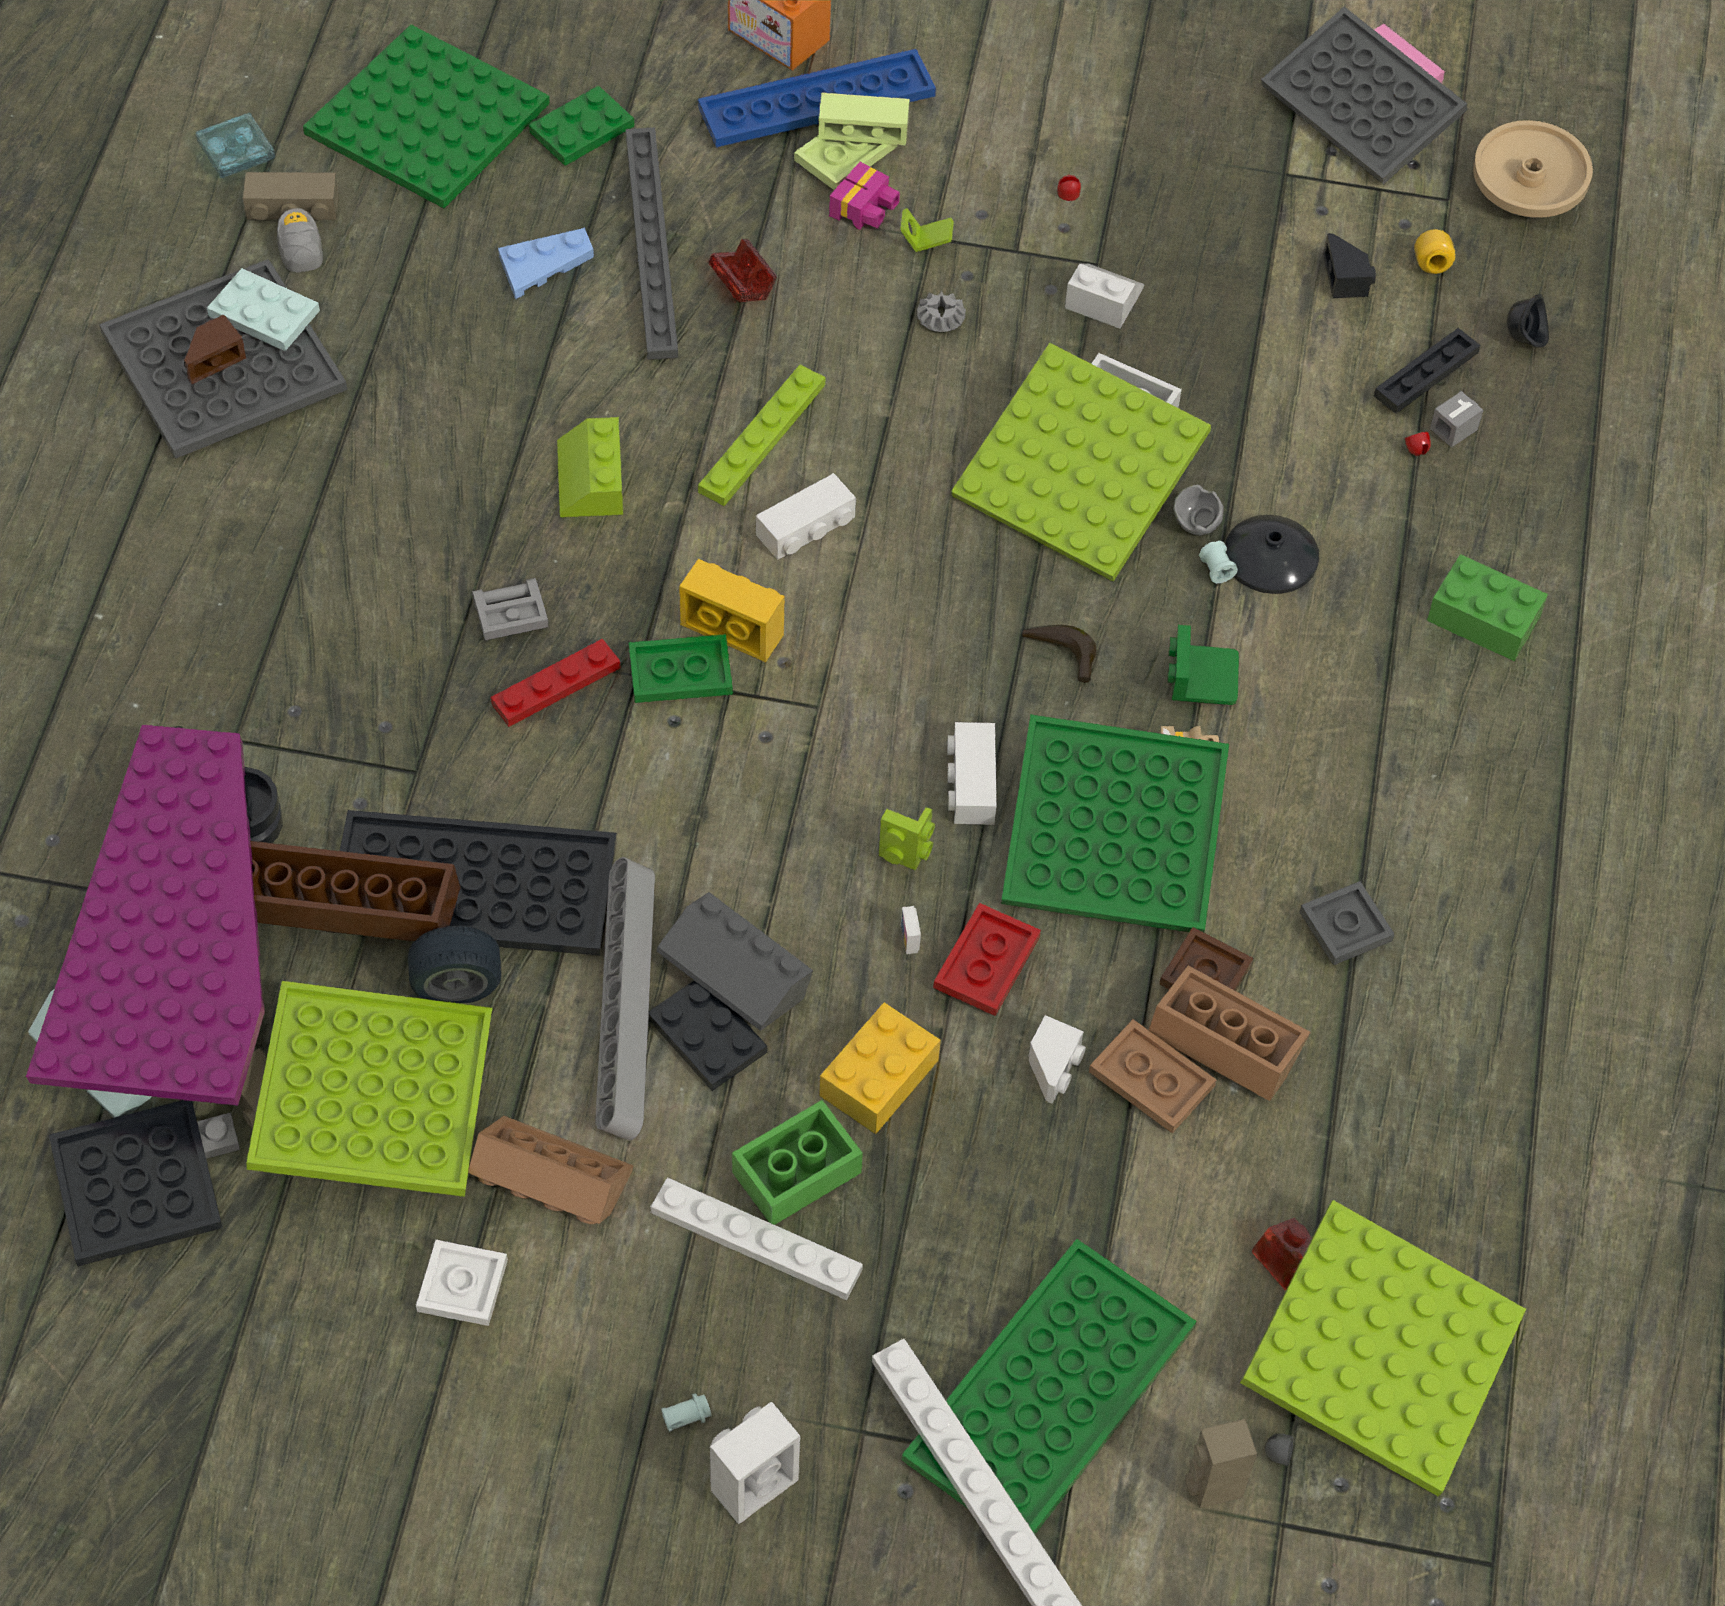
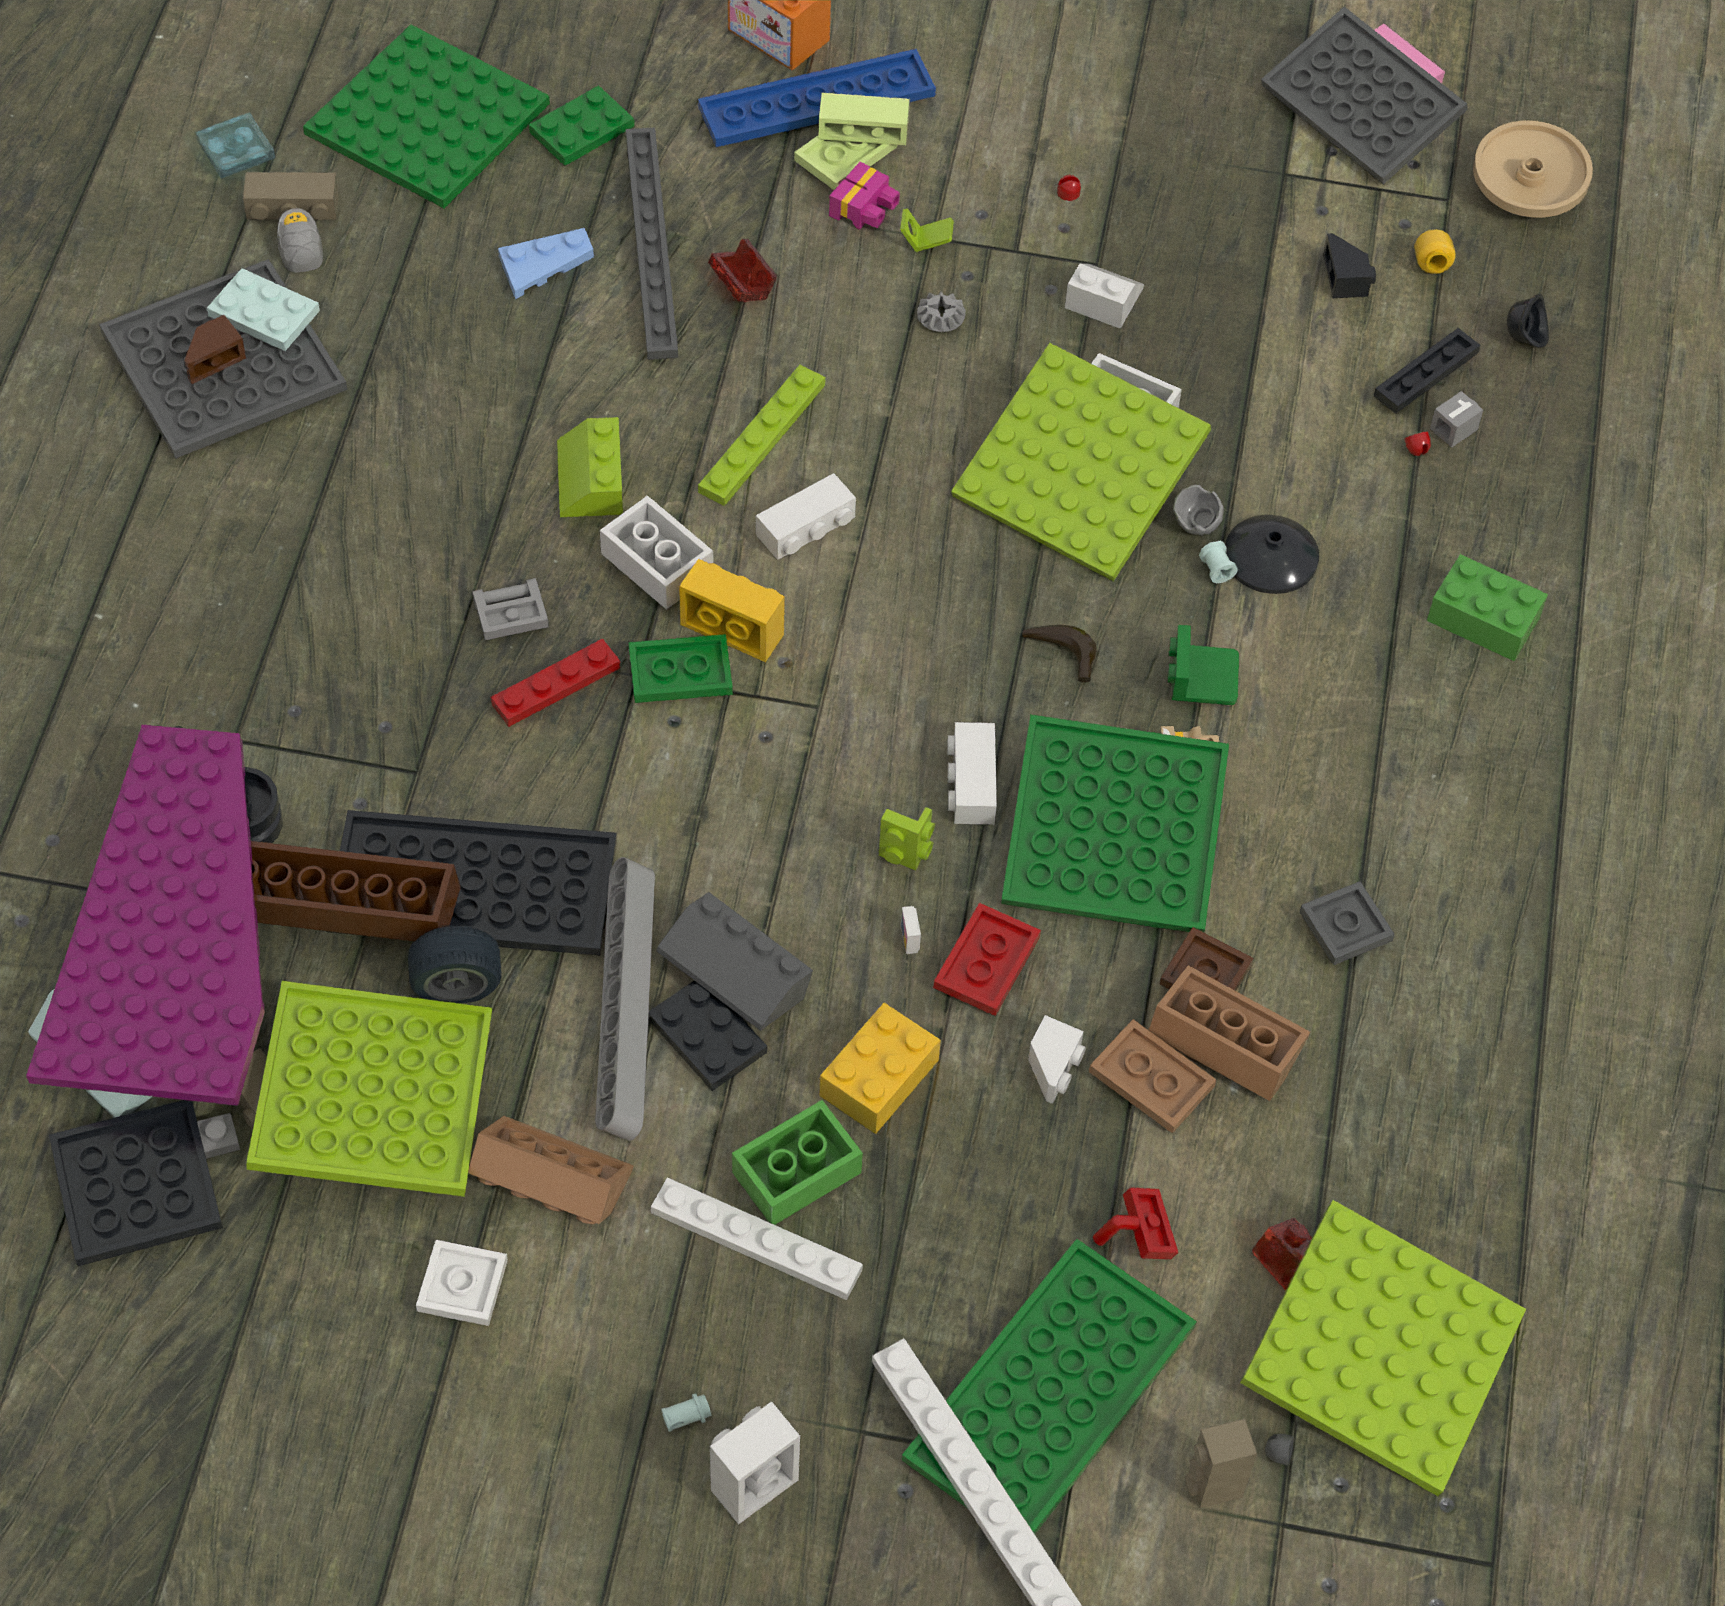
none -> white brick [600,496,713,610]
none -> red plate [1093,1187,1178,1260]

